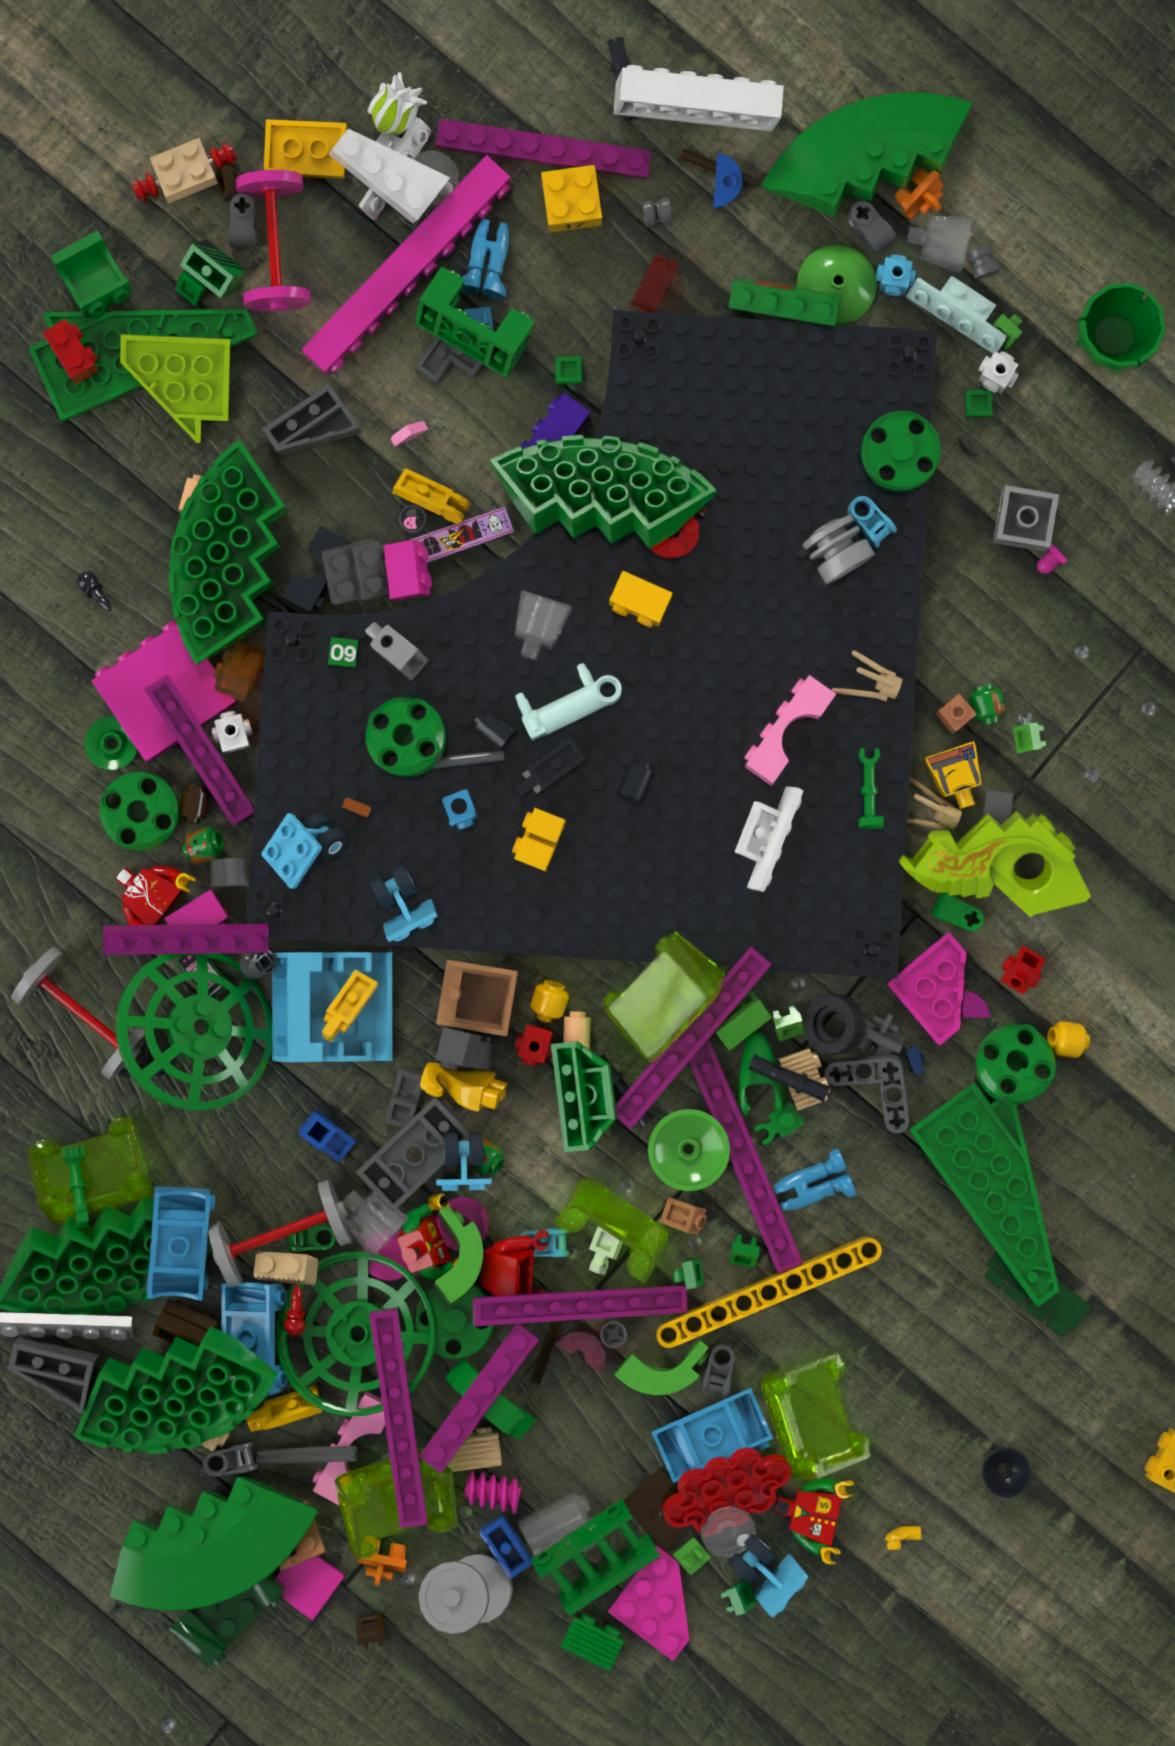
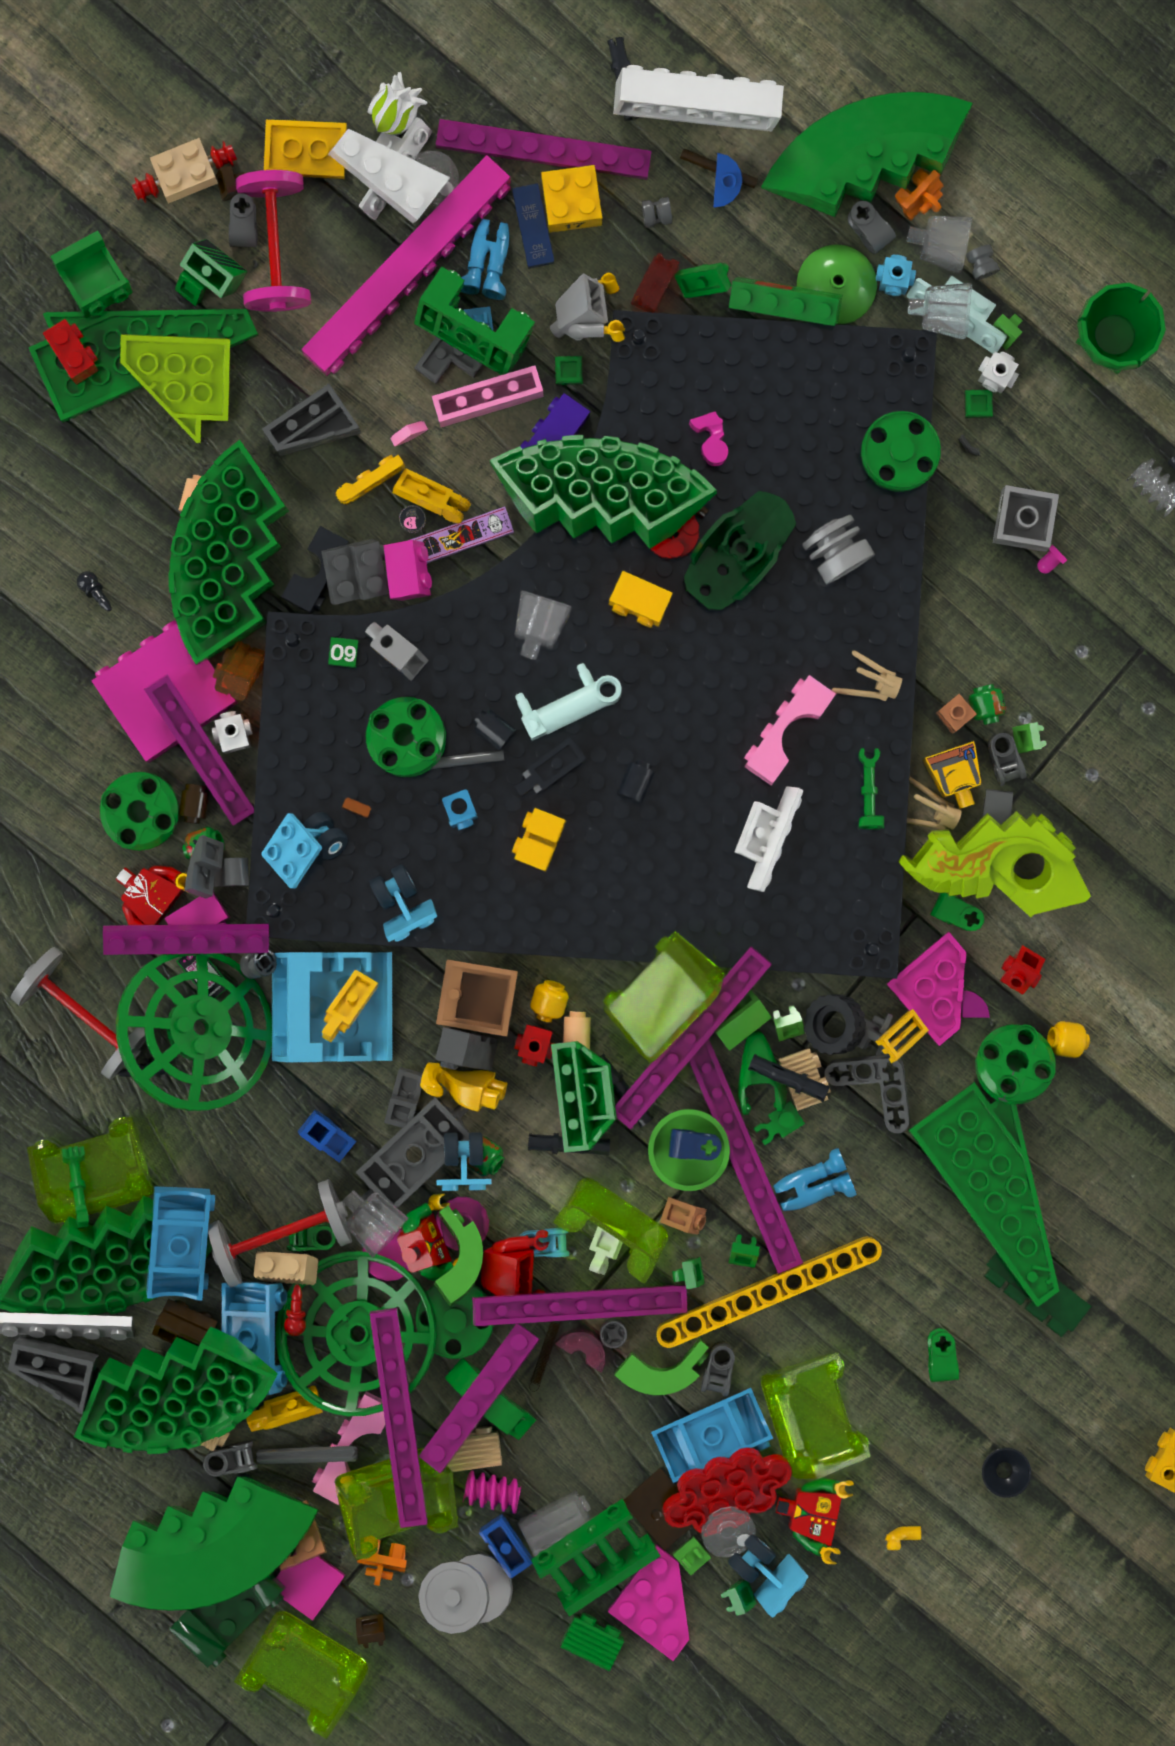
green dish [84,716,138,770] -> none
medium azure piece [847,496,897,549] -> none
dark blue tile [904,1046,925,1075] -> none
none -> dark grey slope [185,835,224,899]
none -> clear neon green windscreen [234,1611,368,1739]
none -> yellow hinge [336,455,406,505]
none -> bright pink brick [432,365,544,427]
none -> dark blue tile [512,183,554,269]
none -> black pin [528,1133,610,1156]
none -> light grey torso [550,273,625,342]
none -> dark blue piece [669,1129,722,1160]
none -> green tile [674,263,732,299]
none -> dark green piece [684,491,796,610]
none -> dark pink leg [689,411,728,467]
none -> yellow tile [875,1009,929,1063]
none -> clear torso [908,283,972,339]
none -> green piece [927,1328,959,1382]
none -> dark grey piece [987,733,1027,787]

